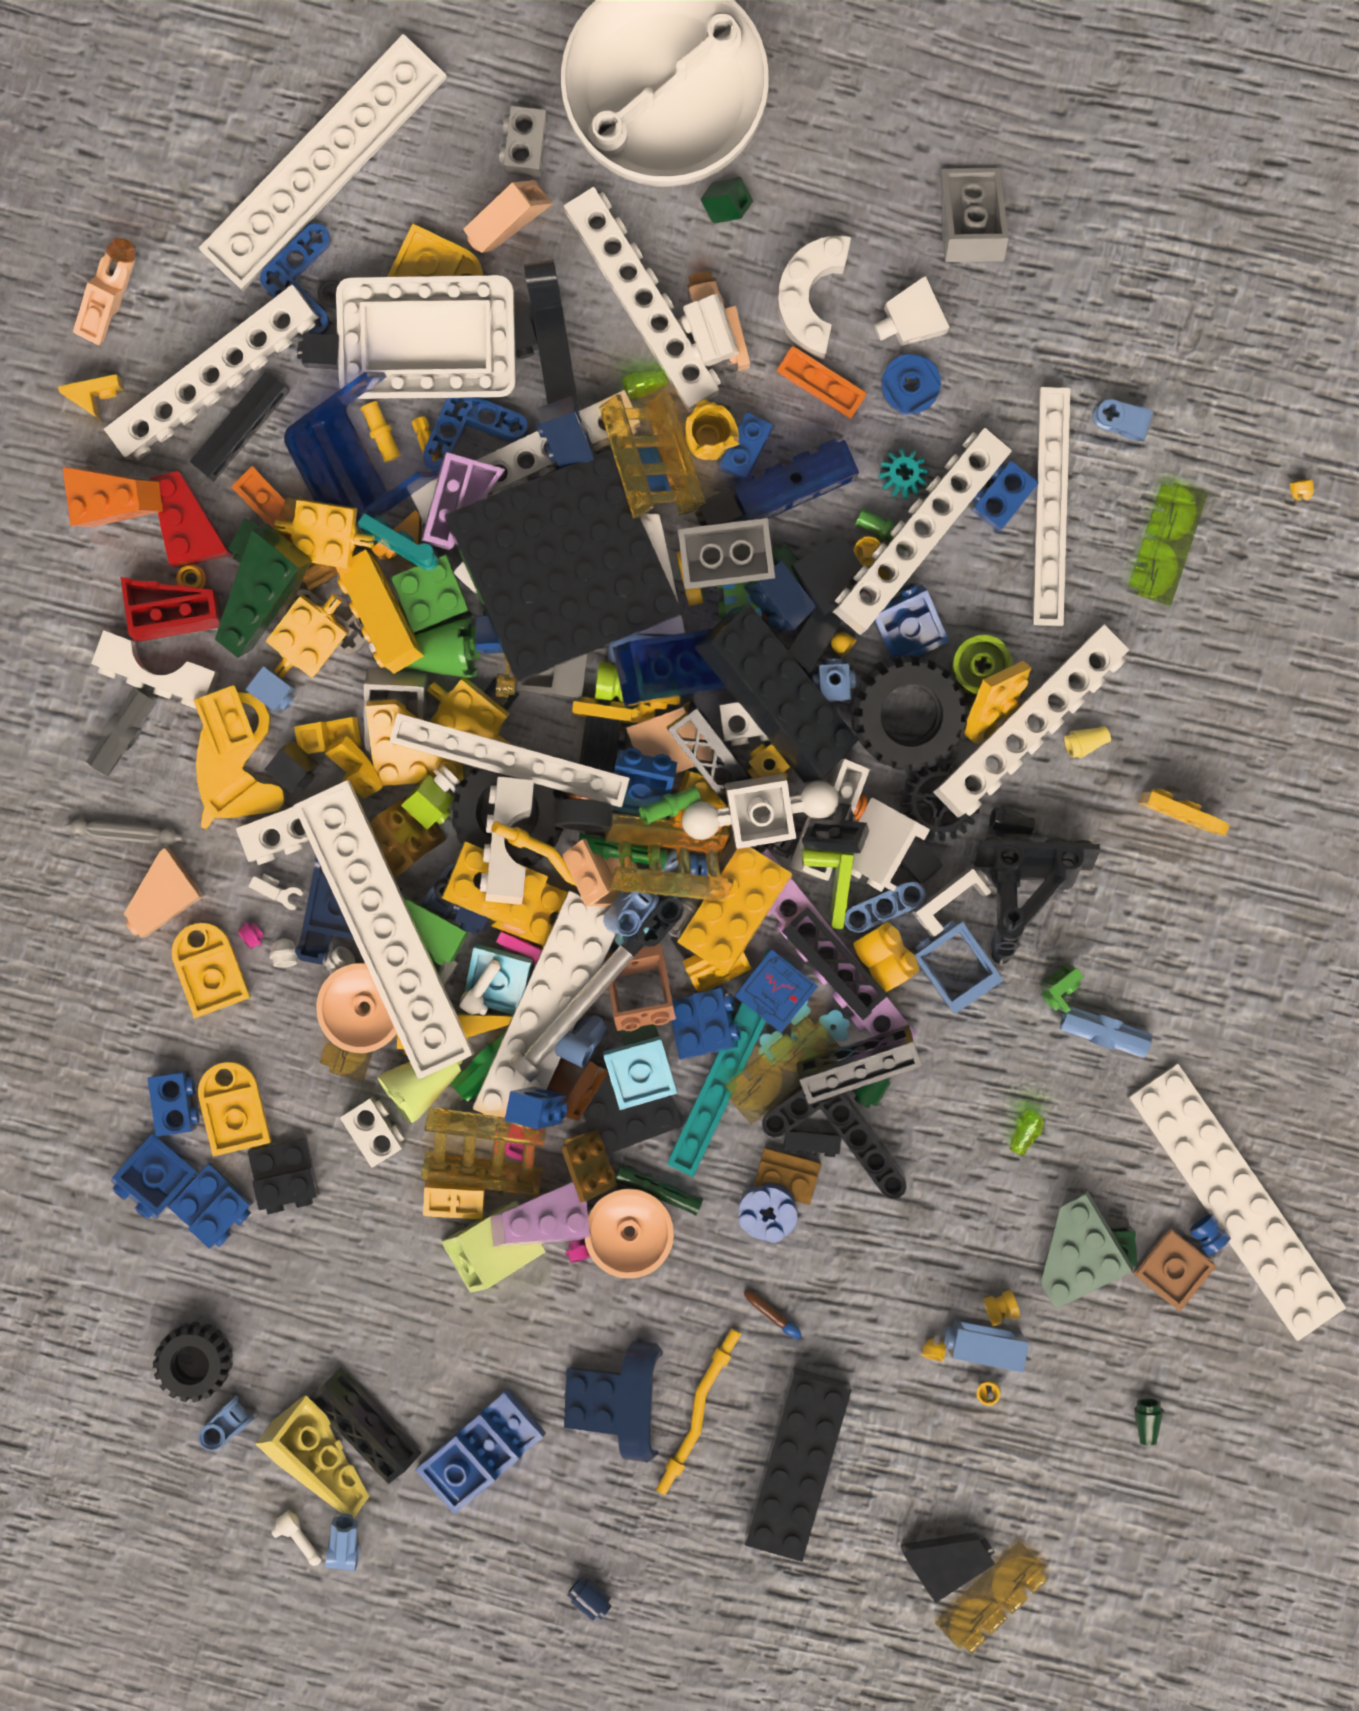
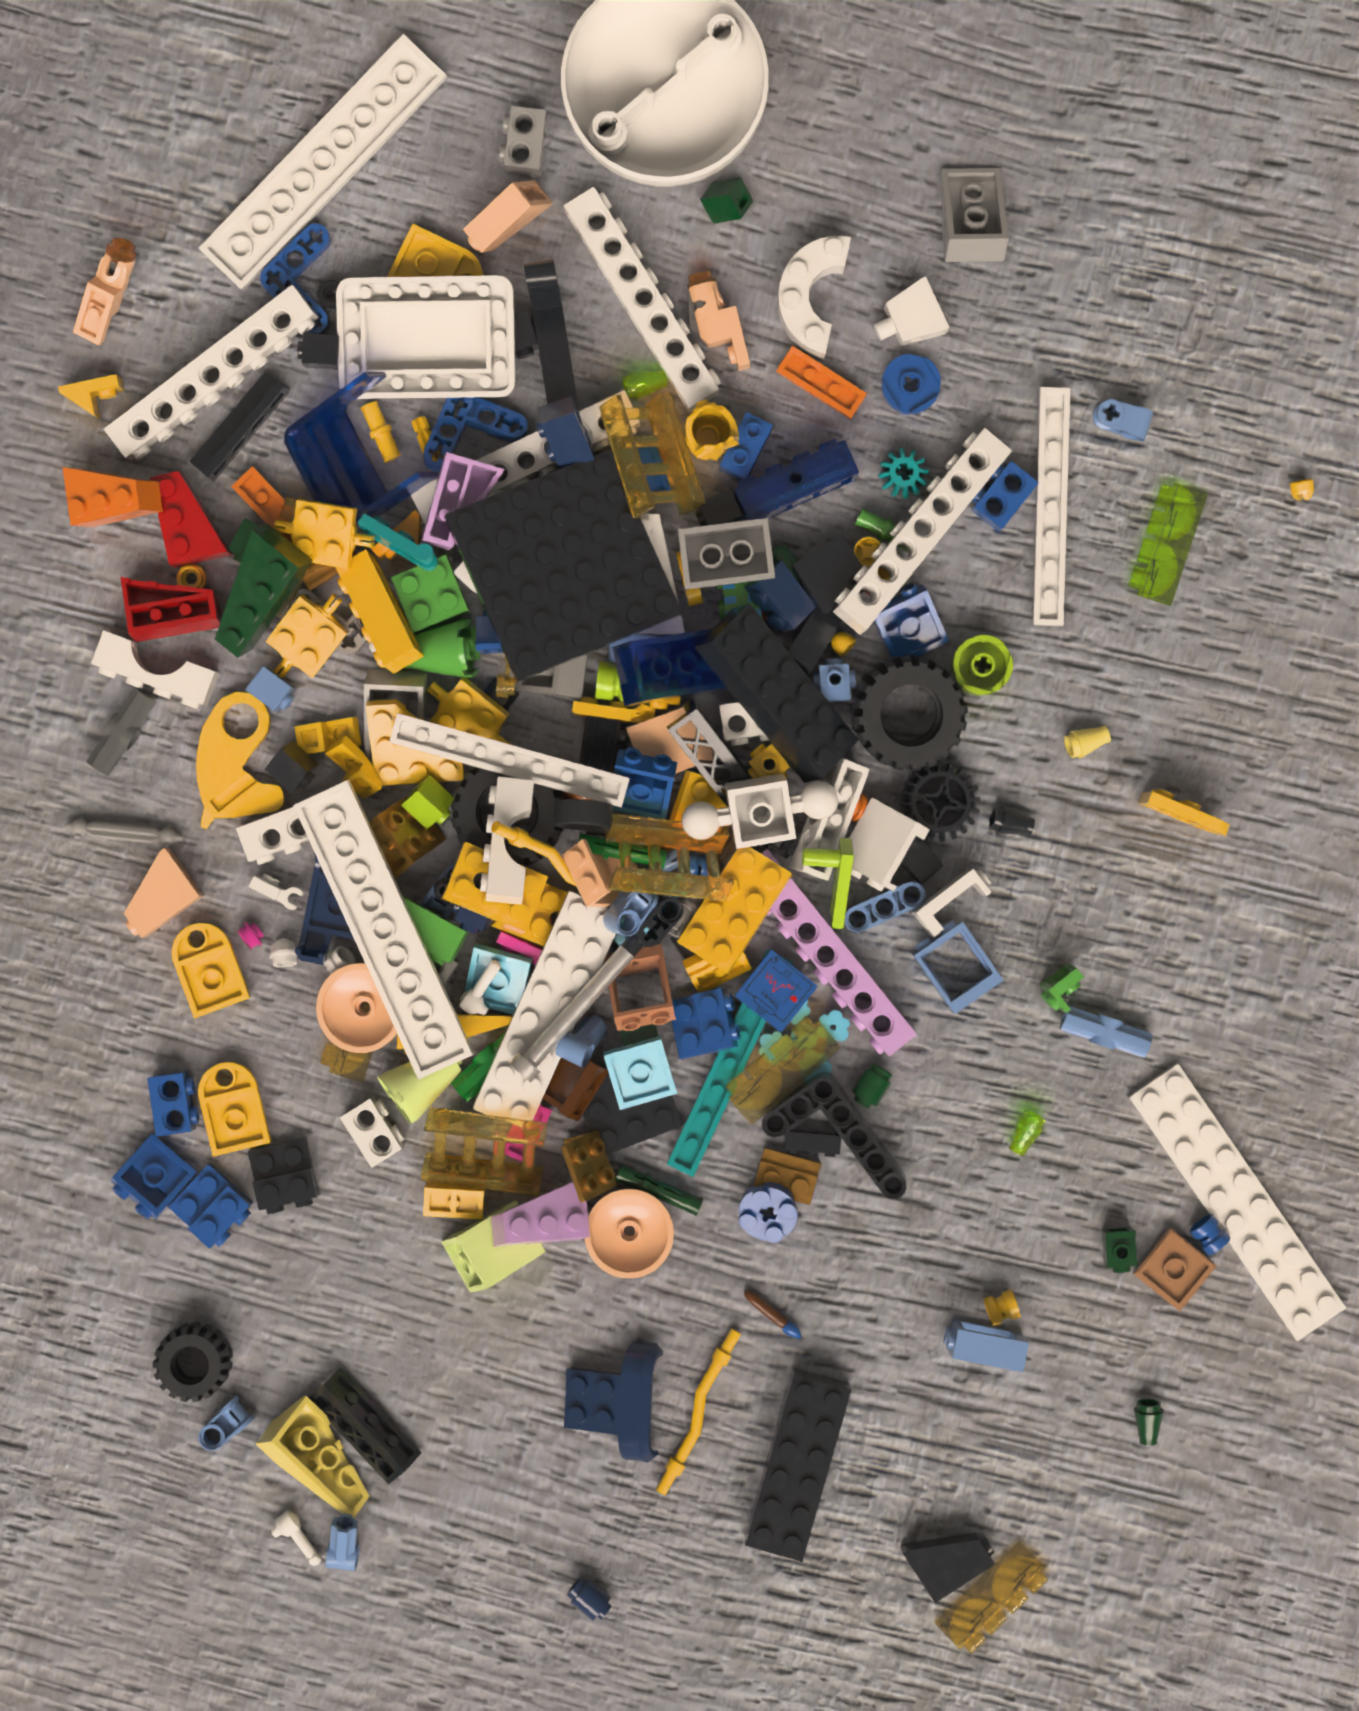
yellow plate [193,685,256,756] -> none
blue slope [415,1389,546,1514] -> none
white plate [433,765,460,792] -> none
blue brick [504,1087,567,1130] -> none
dark pink plate [565,1239,591,1263] -> none
bright green pin [639,785,701,825] -> none
white brick [681,294,740,366] -> none
black fence [781,907,888,1020] -> none
black fence [796,1025,922,1104] -> none
black hinge [802,803,870,853] -> none
yellow brick [853,921,920,992] -> none
yellow hinge [921,1338,946,1362] -> none
white brick [933,624,1129,817] -> none
yellow plate [964,661,1031,744] -> none
black plate [974,837,1100,964] -> none
yellow hinge [976,1380,1001,1406] -> none
sand green plate [1041,1191,1134,1309] -> none

